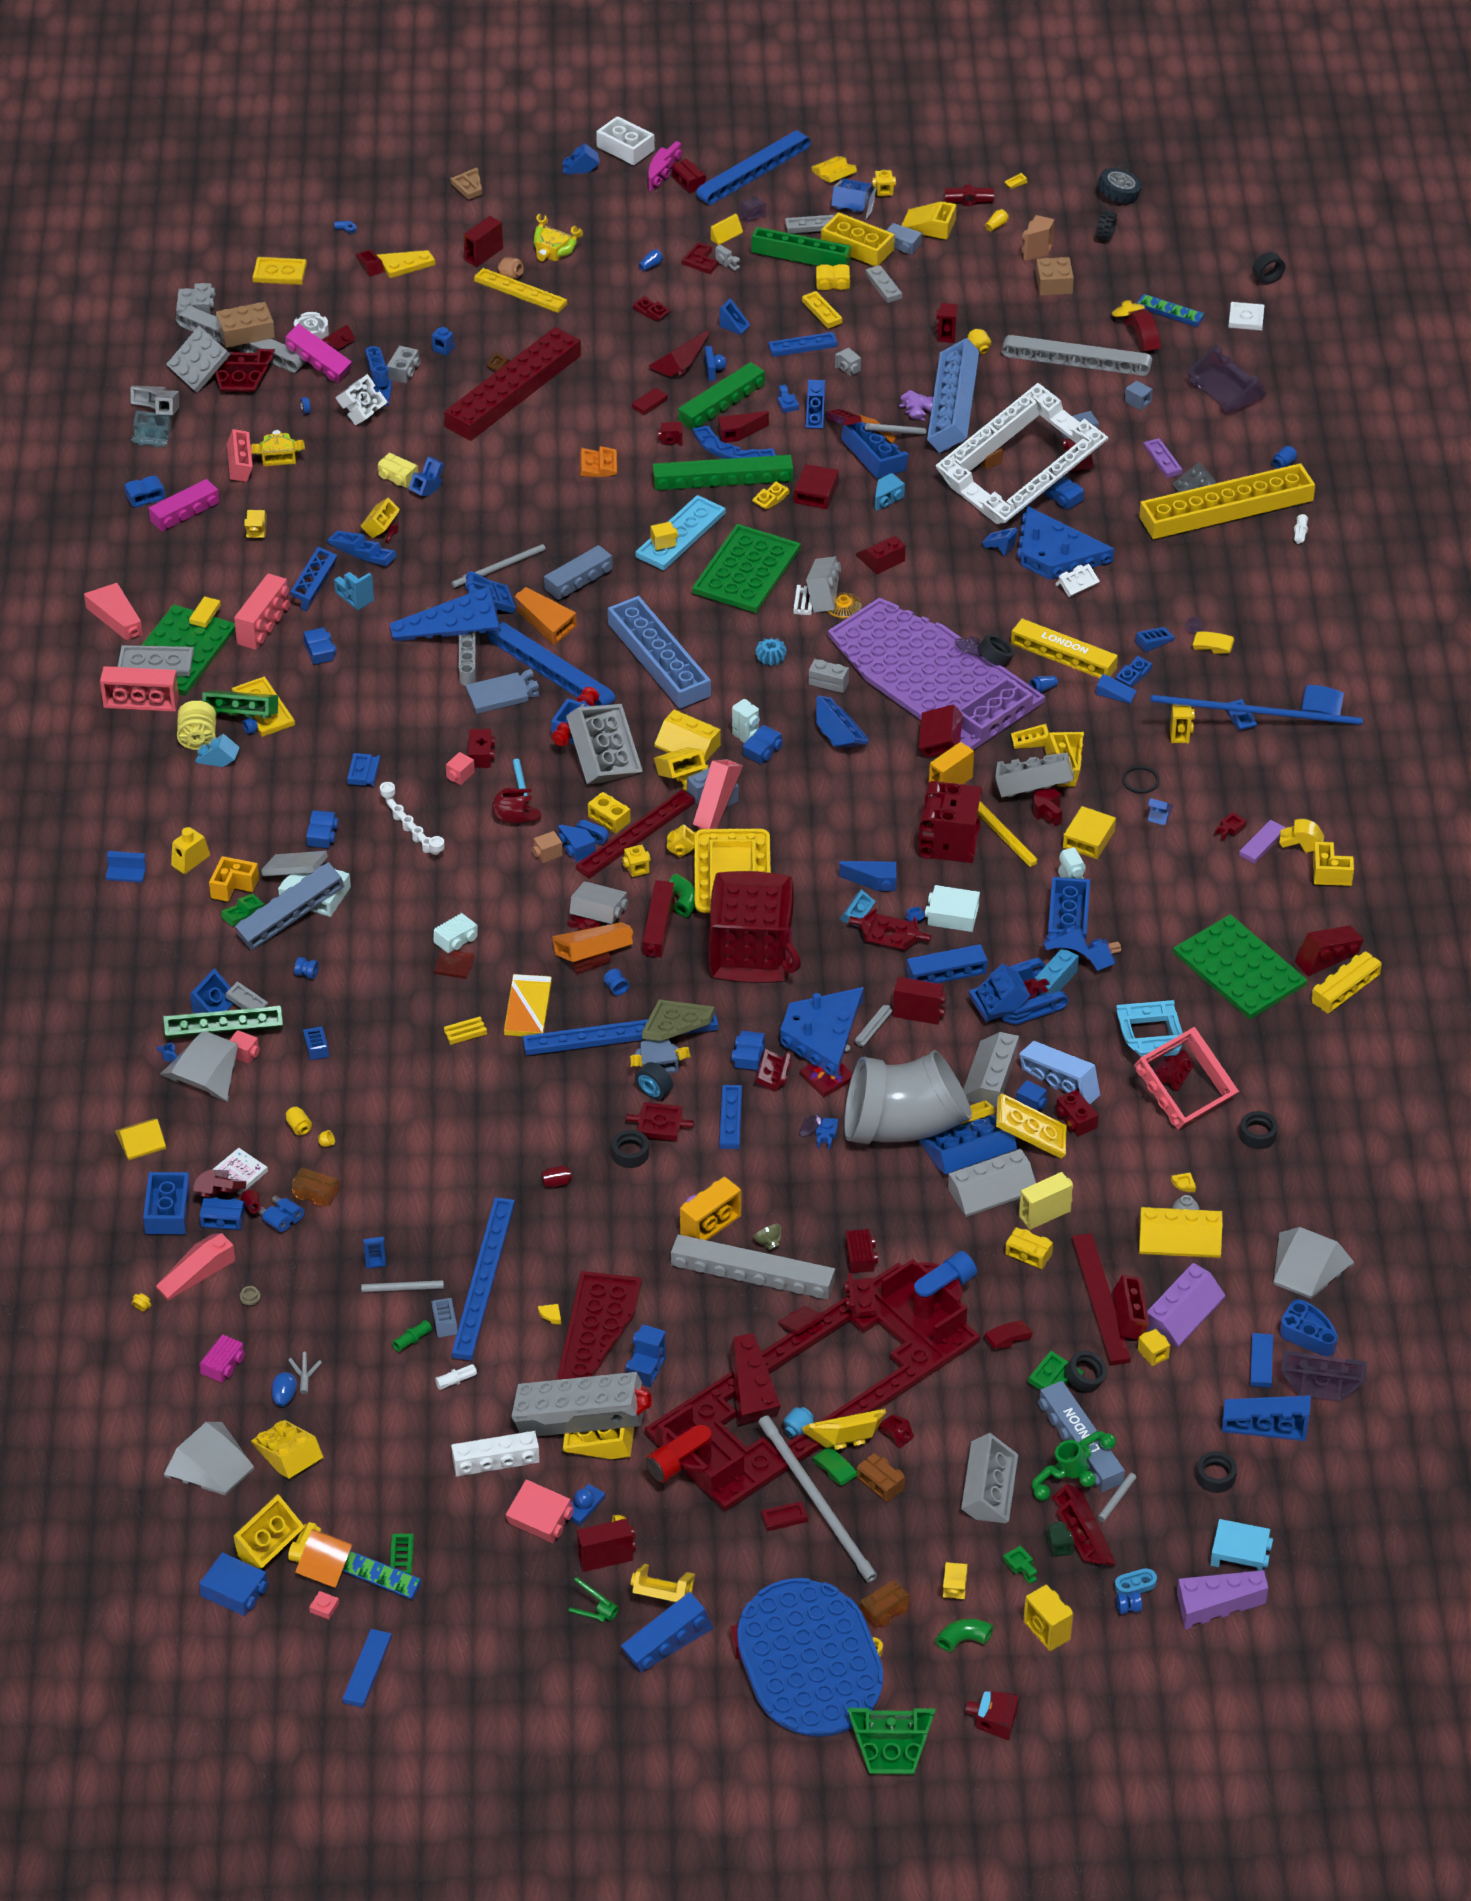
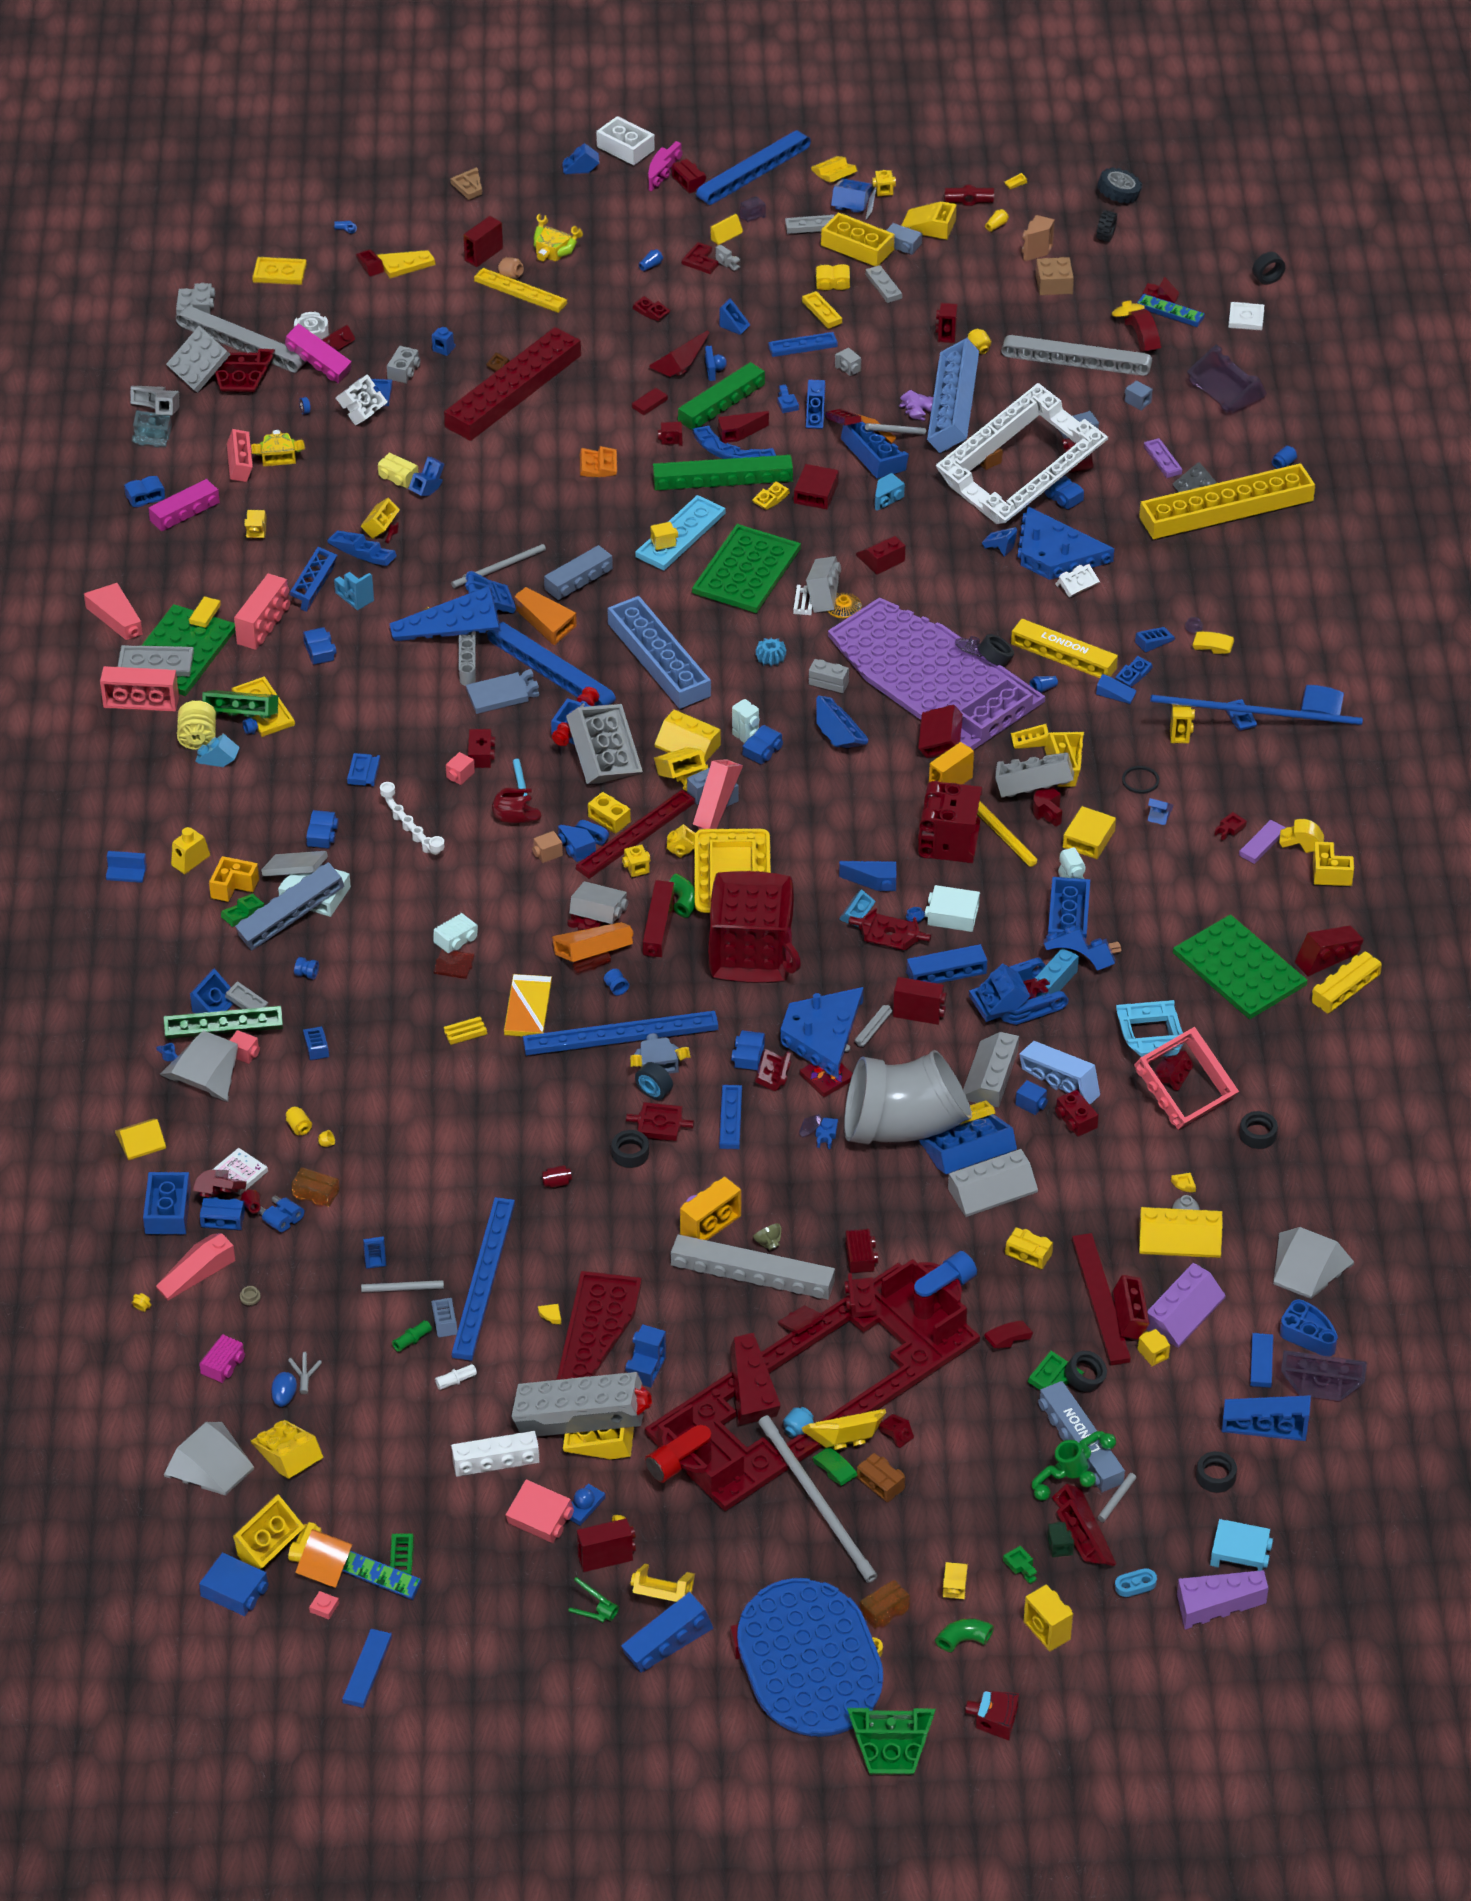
medium nougat brick [216,302,275,348] -> none
blue beam [366,346,389,387] -> none
olive plate [642,1000,715,1041] -> none
green brick [751,227,851,266] -> none
dark red tile [761,1501,808,1532] -> none
light grey slope [961,1433,1018,1523] -> none
yellow tile [996,1093,1067,1159] -> none
light yellow brick [1019,1172,1073,1230] -> none
blue wheel [1116,1590,1142,1615] -> none
white axle [1294,514,1308,544] -> none
none -> dark red slope [1143,277,1179,304]

